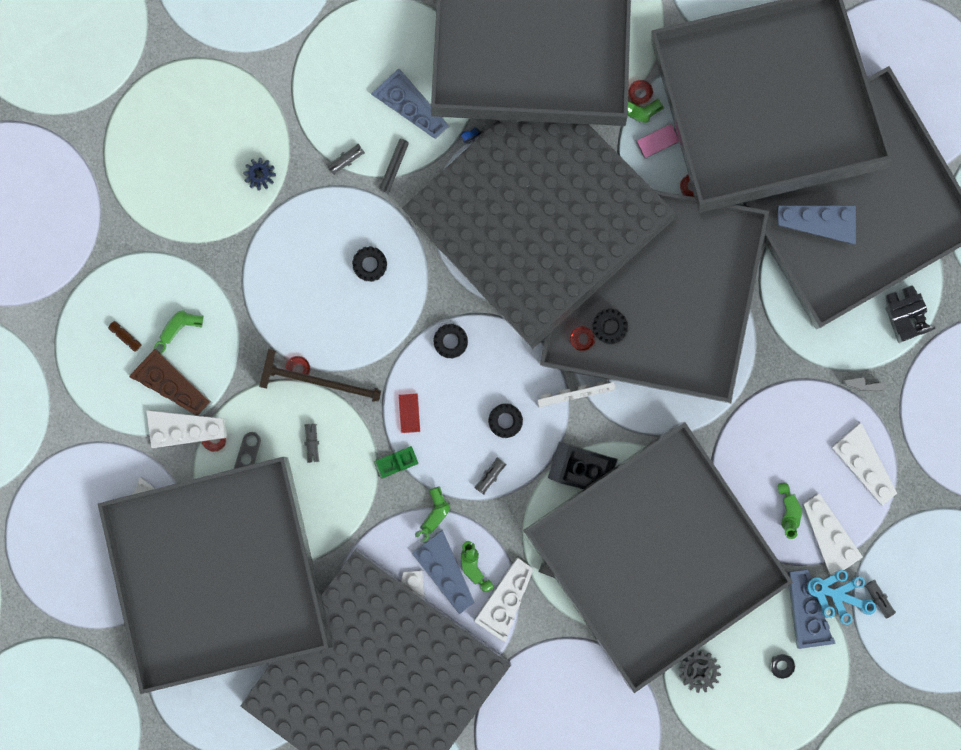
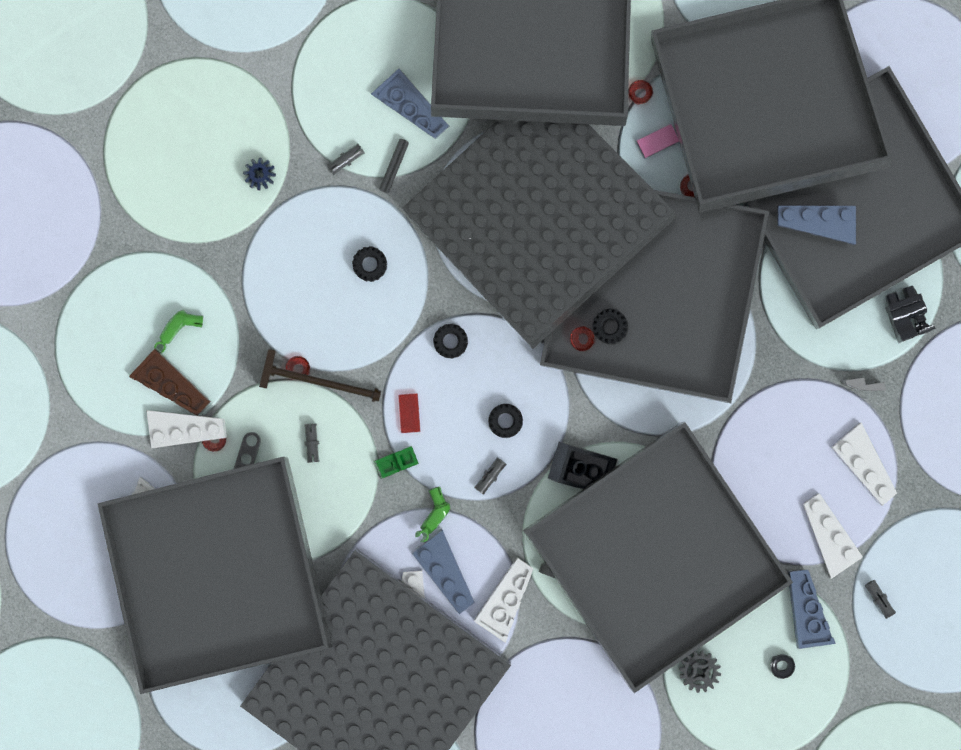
reddish brown axle [108,321,142,352] -> none
blue tile [461,128,481,143] -> none
bright green arm [461,541,494,592] -> none
white wing [537,380,616,407] -> none
bright green arm [628,98,664,123] -> none
bright green arm [778,483,802,539] -> none
medium azure plant [807,570,876,625] -> none

